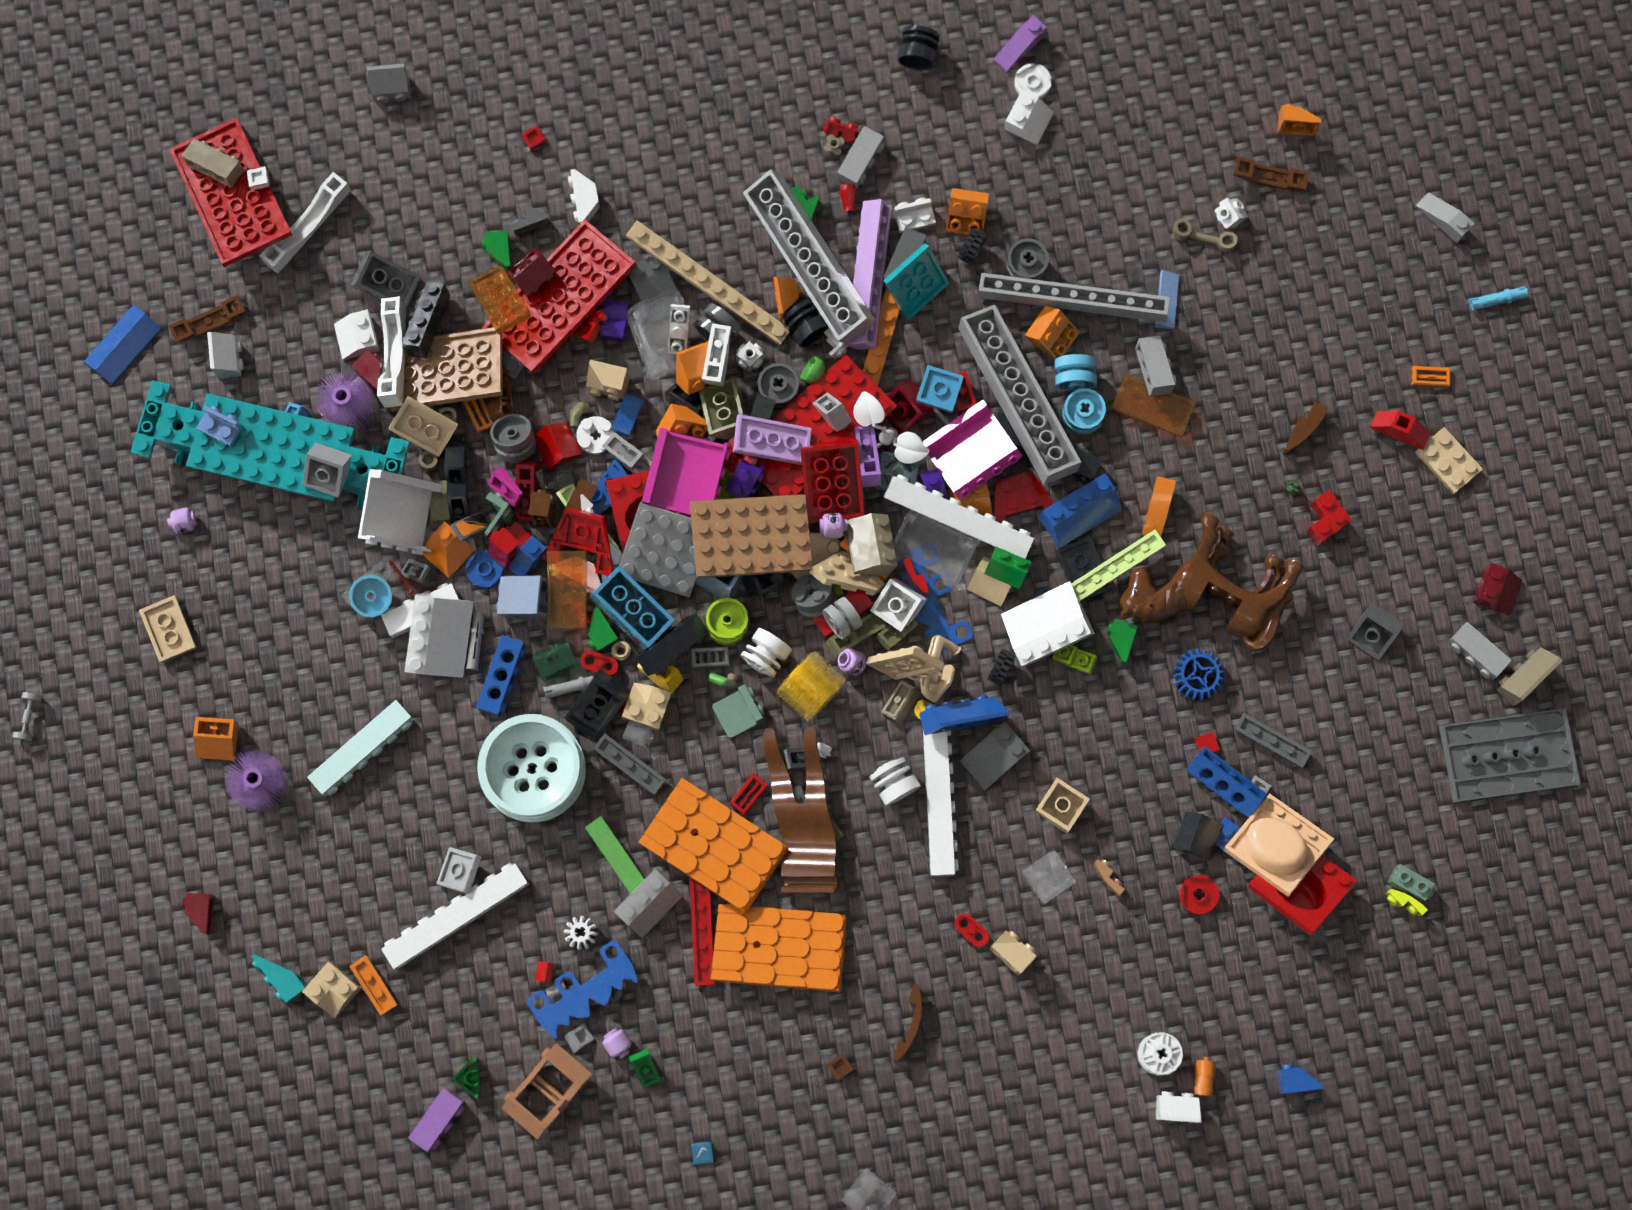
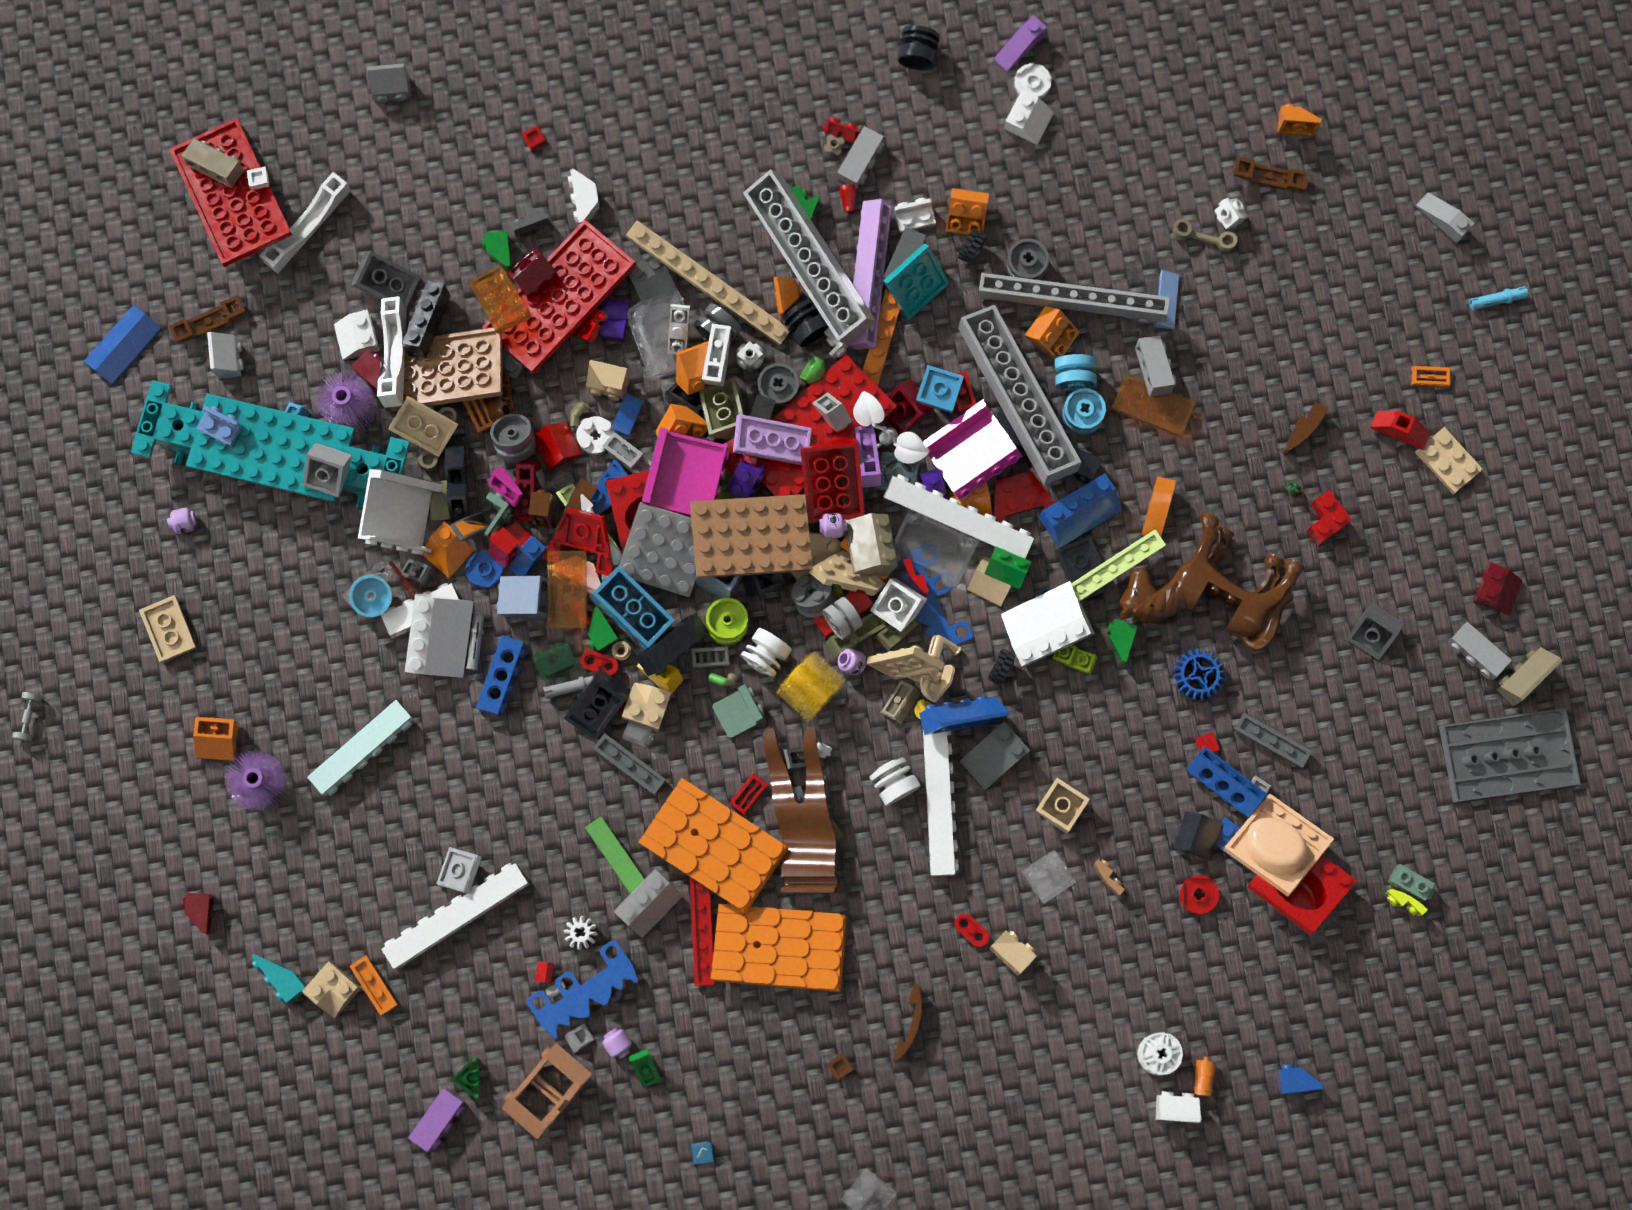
light aqua wheel [478,714,586,822] -> none

